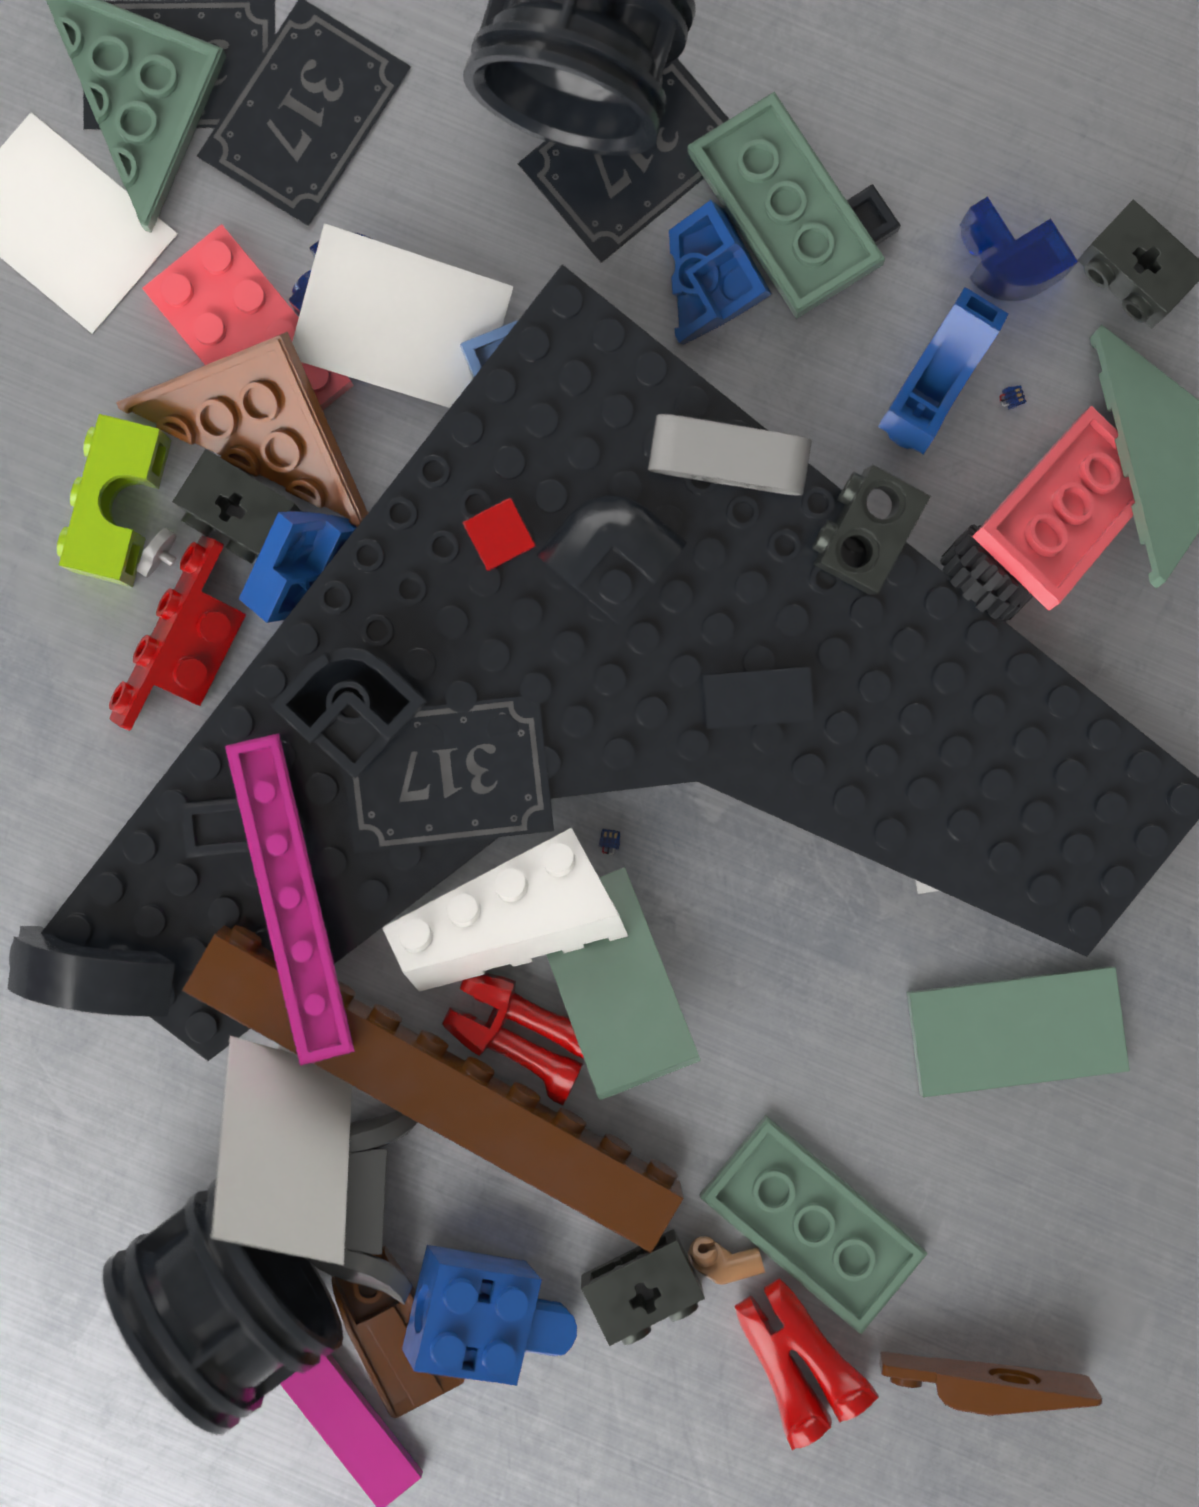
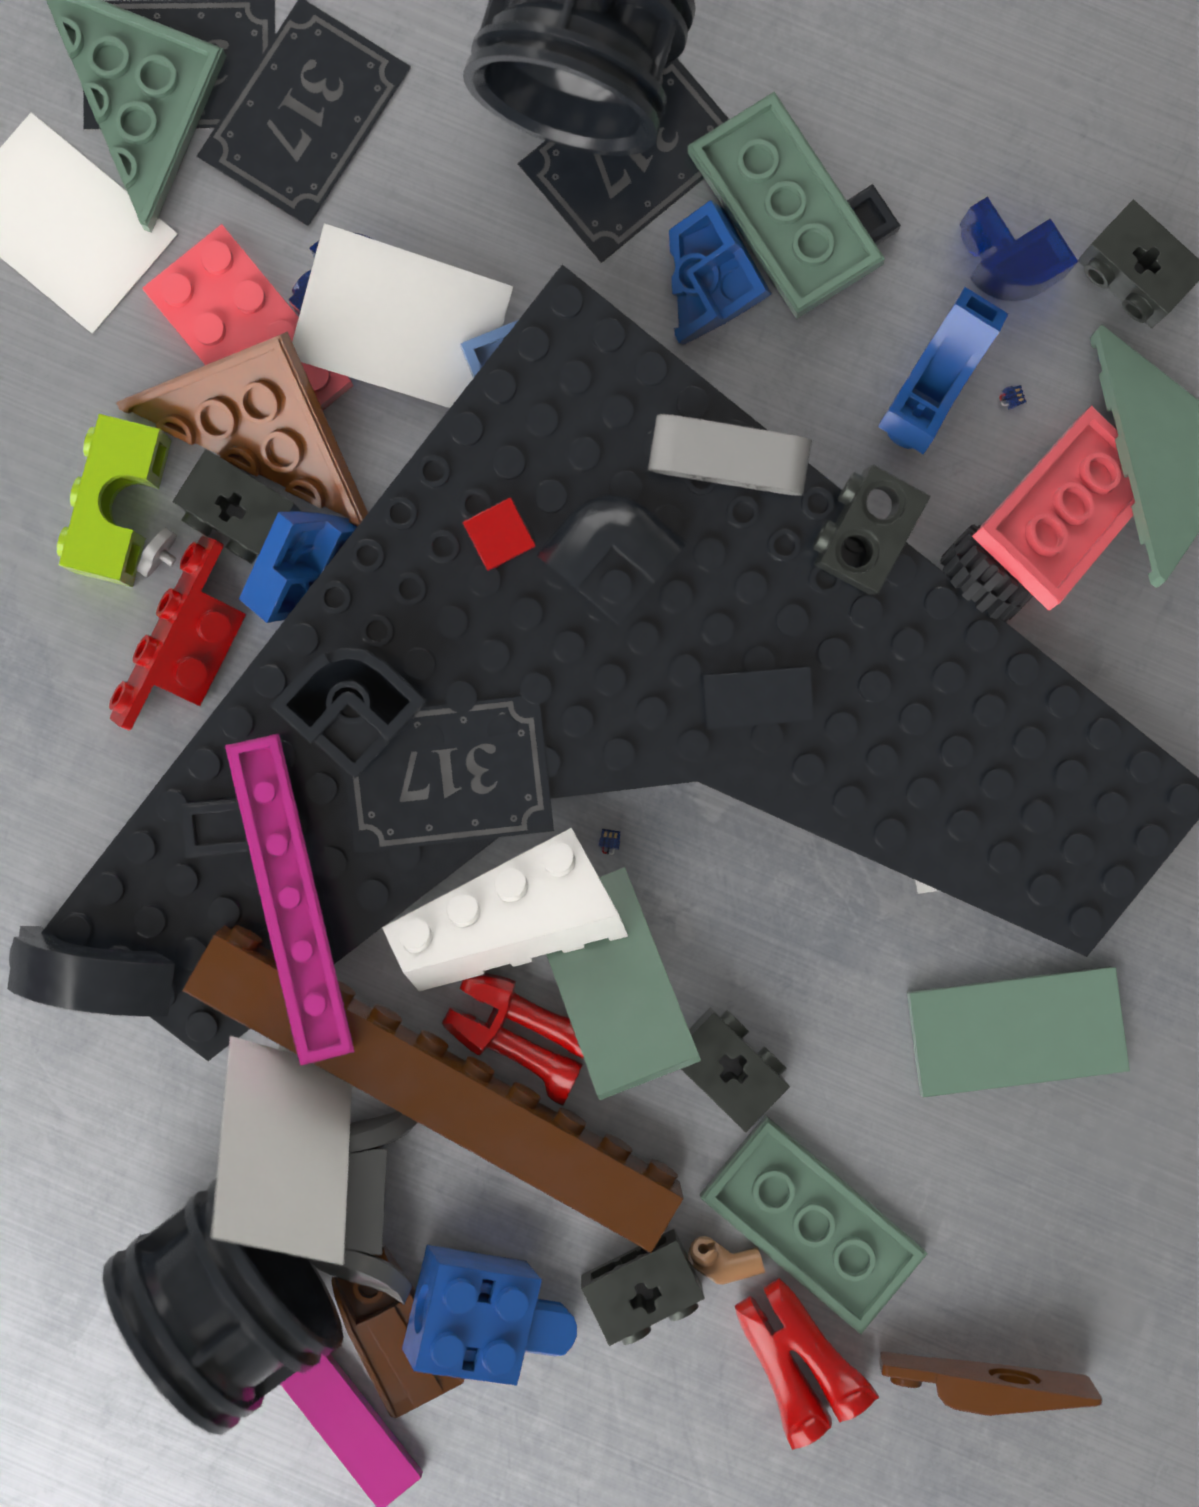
none -> pearl dark grey brick [681,1007,790,1133]

